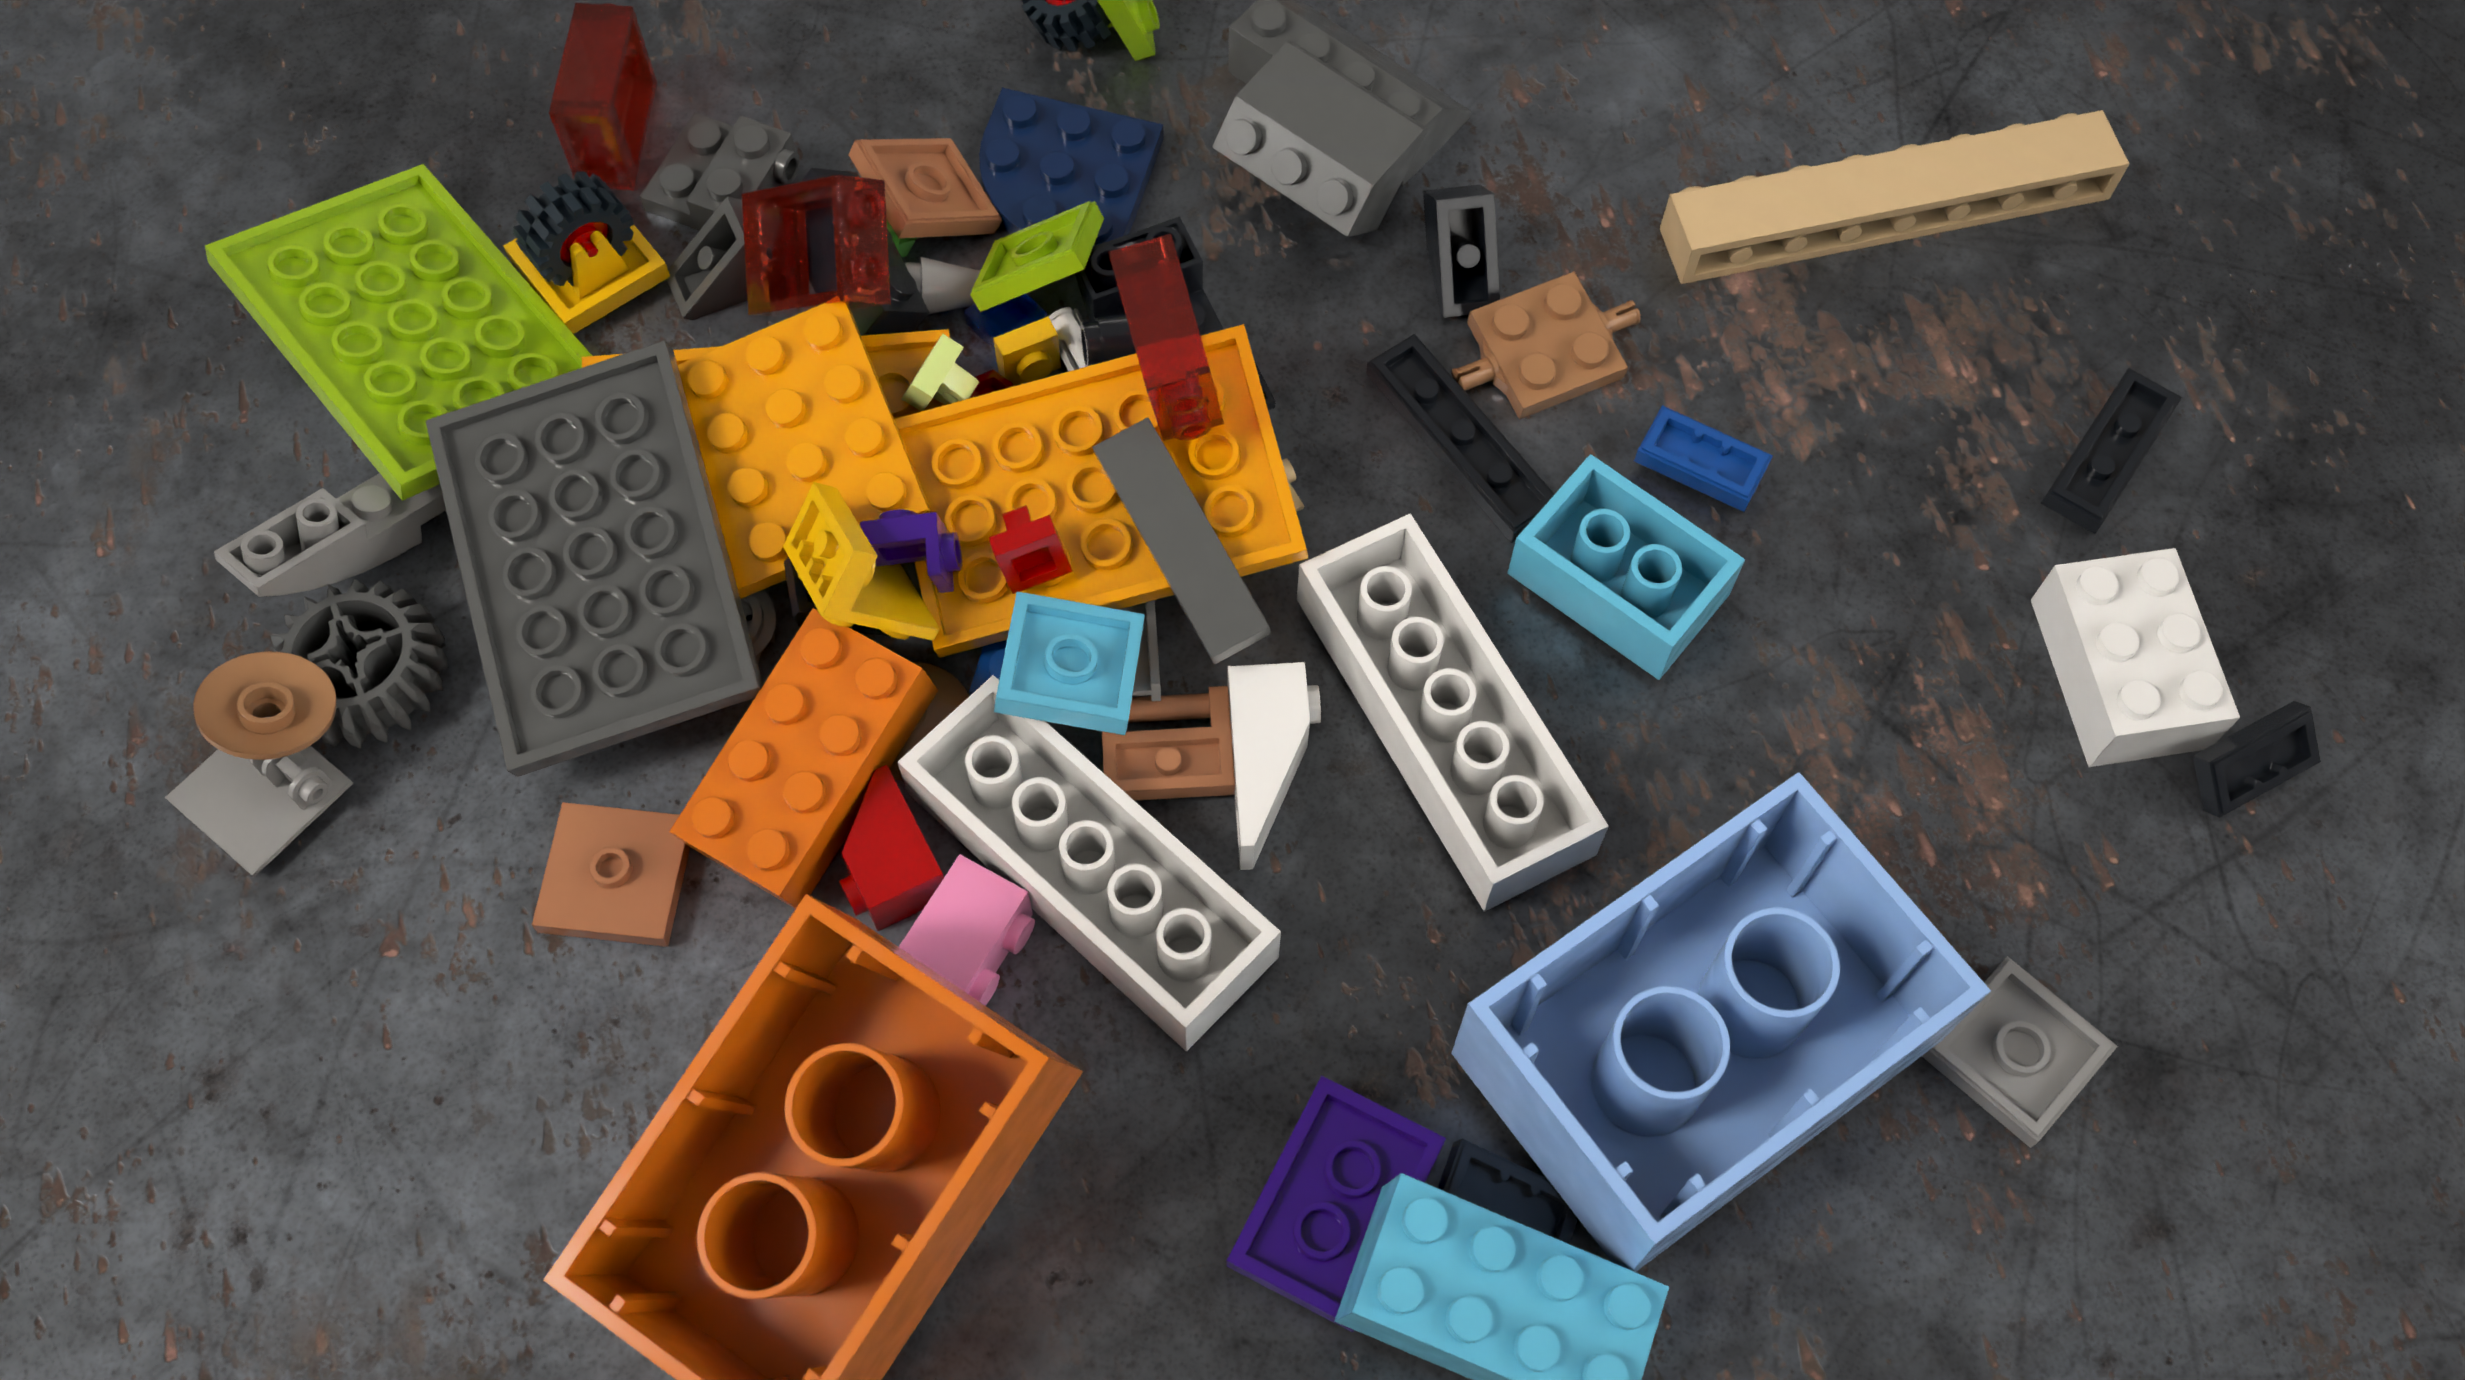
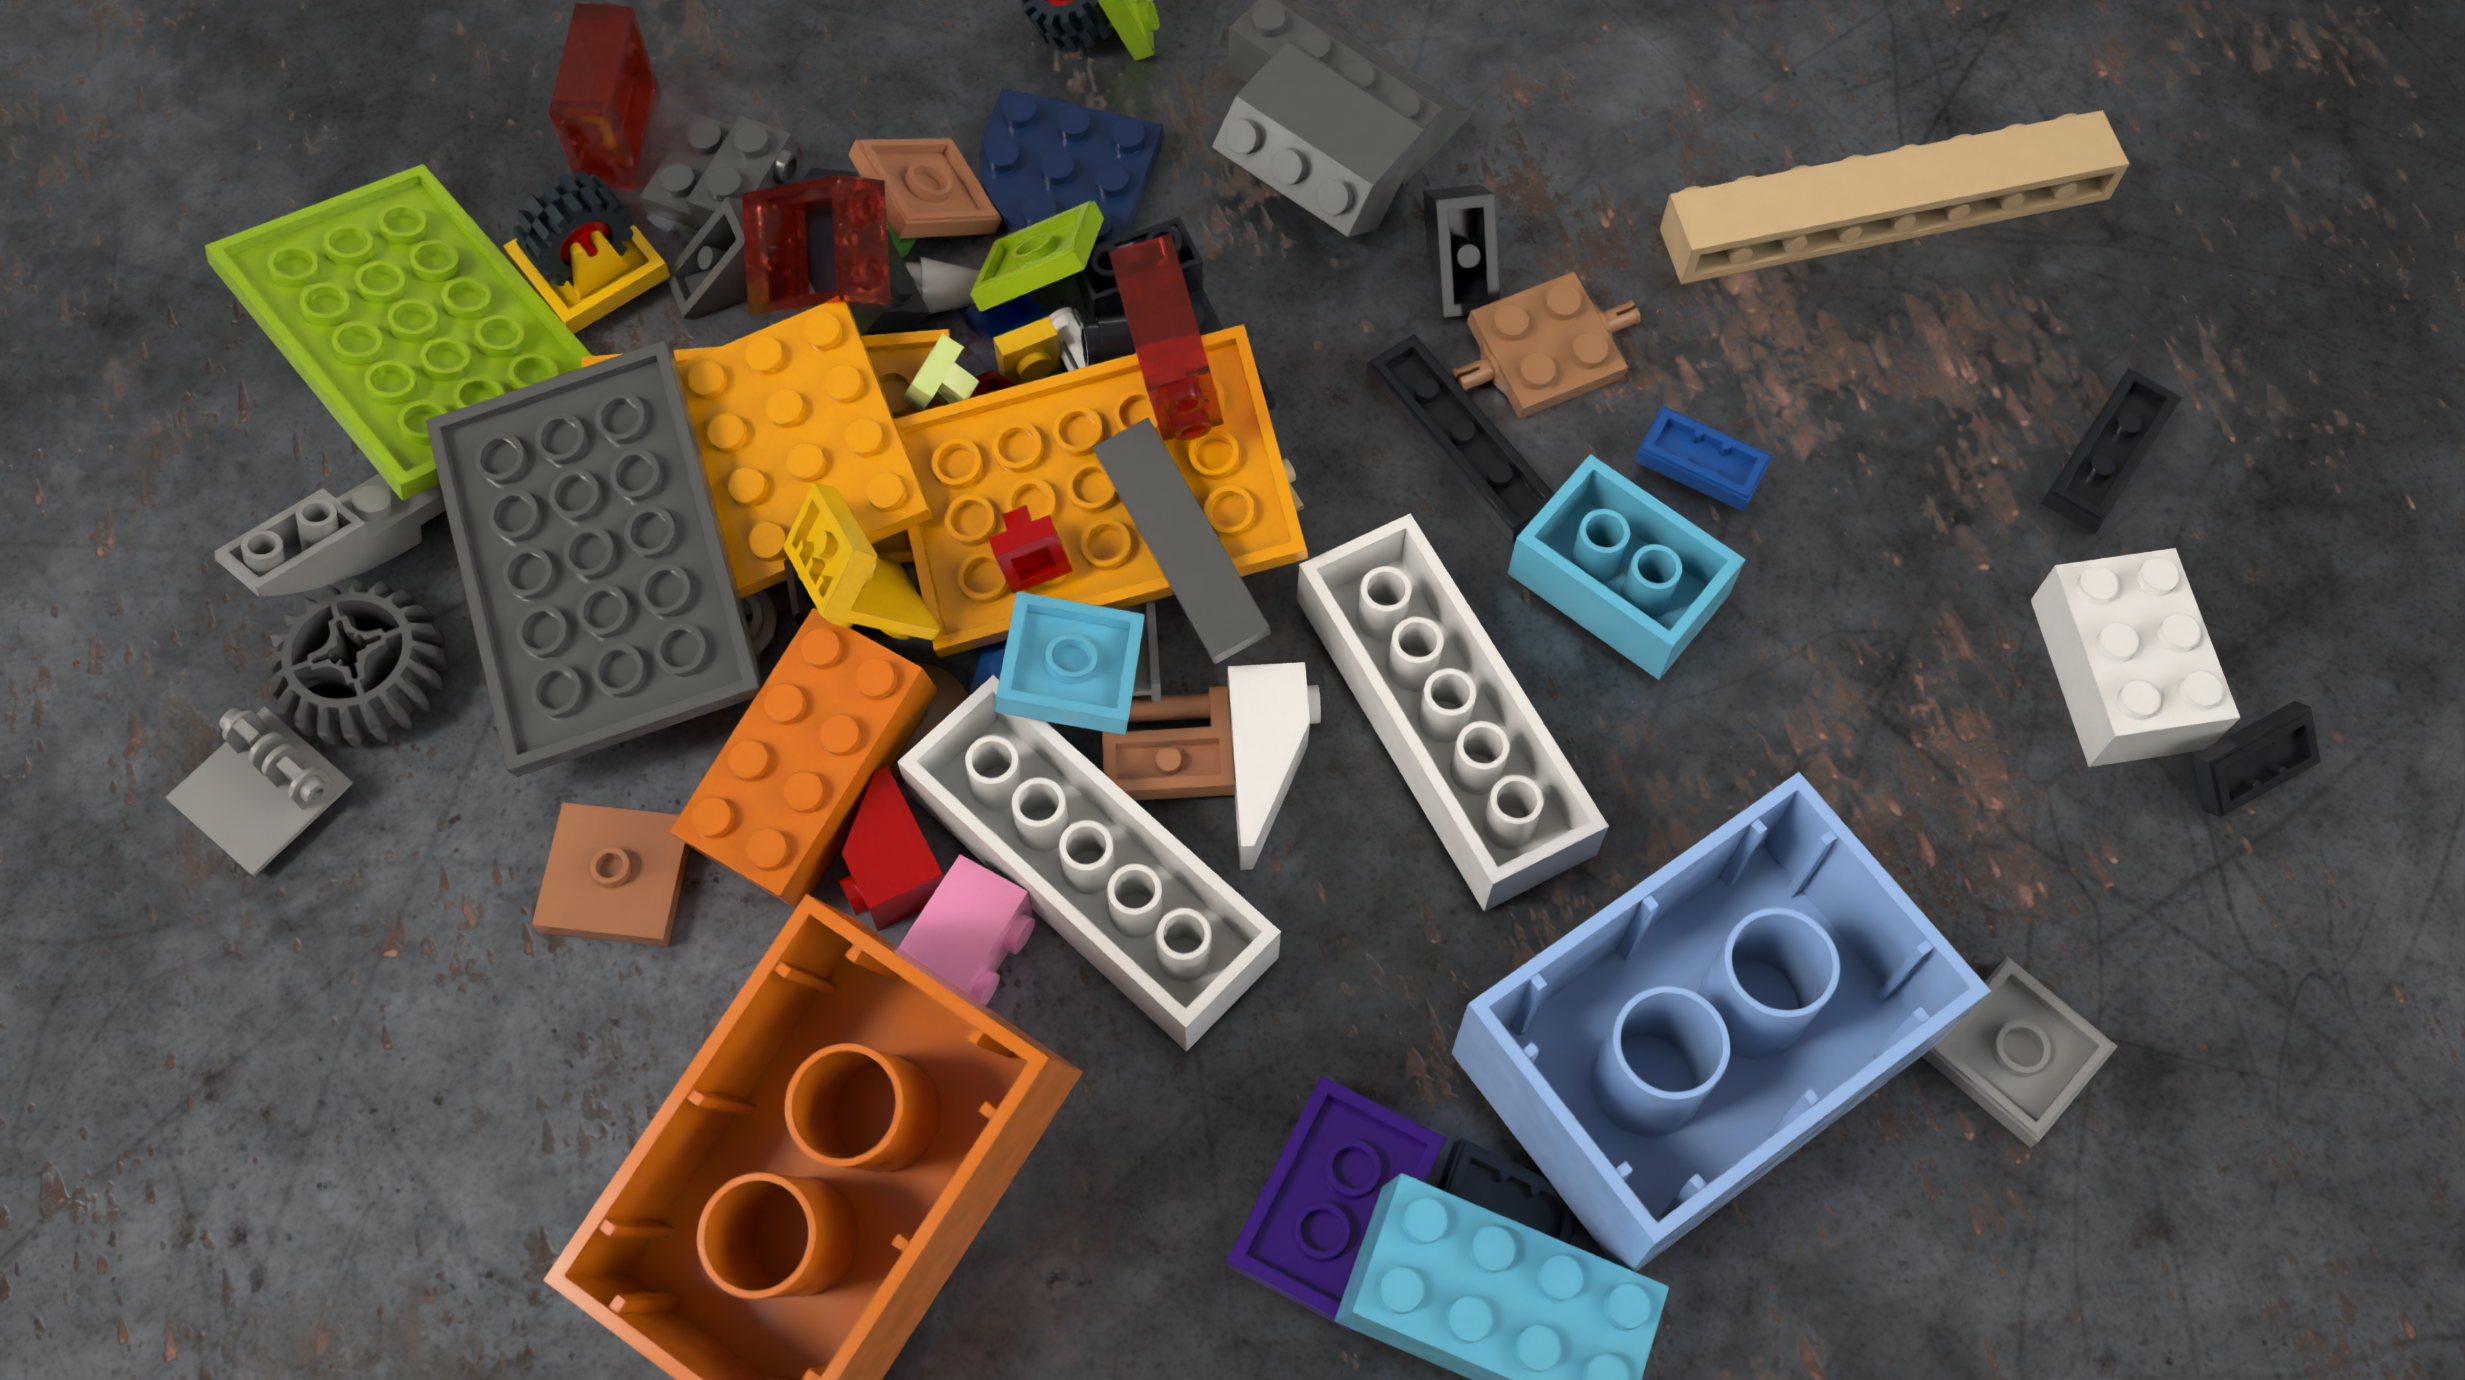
medium nougat dish [193,651,337,760] -> none
dark purple bracket [860,509,962,593] -> none

